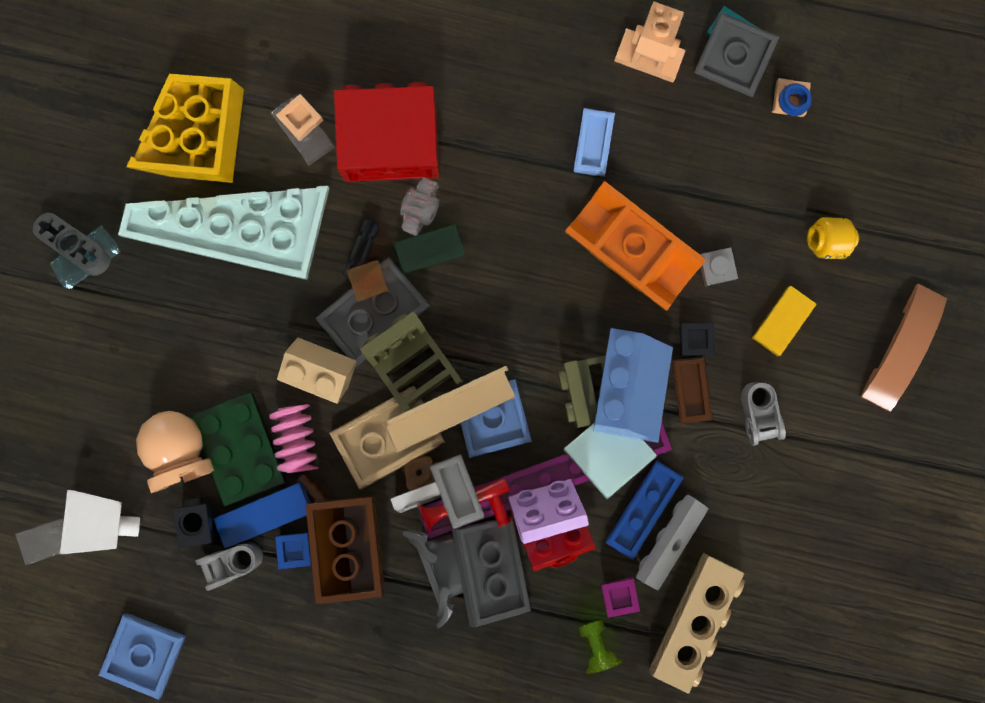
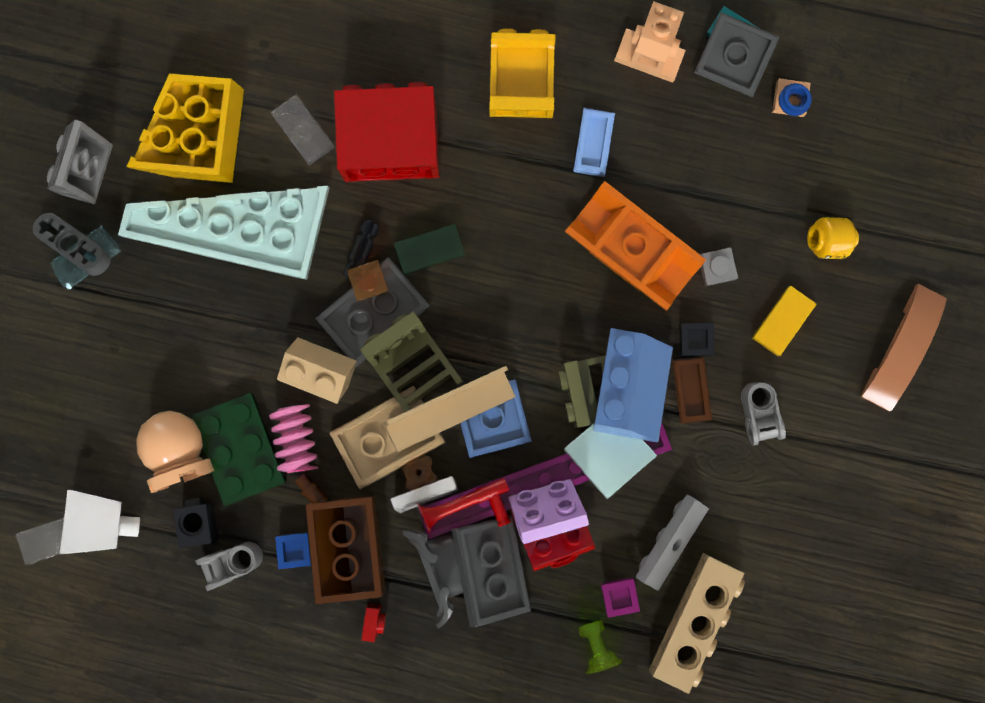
medium blue tile [98,612,186,699] -> none
blue tile [213,482,311,549] -> none
light nougat plate [276,94,323,142] -> none
clear gear [400,177,440,236] -> none
light grey tile [430,454,484,529] -> none
blue tile [604,460,684,560] -> none
none -> light grey slope [47,120,113,205]
none -> red plate [361,603,386,642]
none -> yellow panel [490,29,555,118]

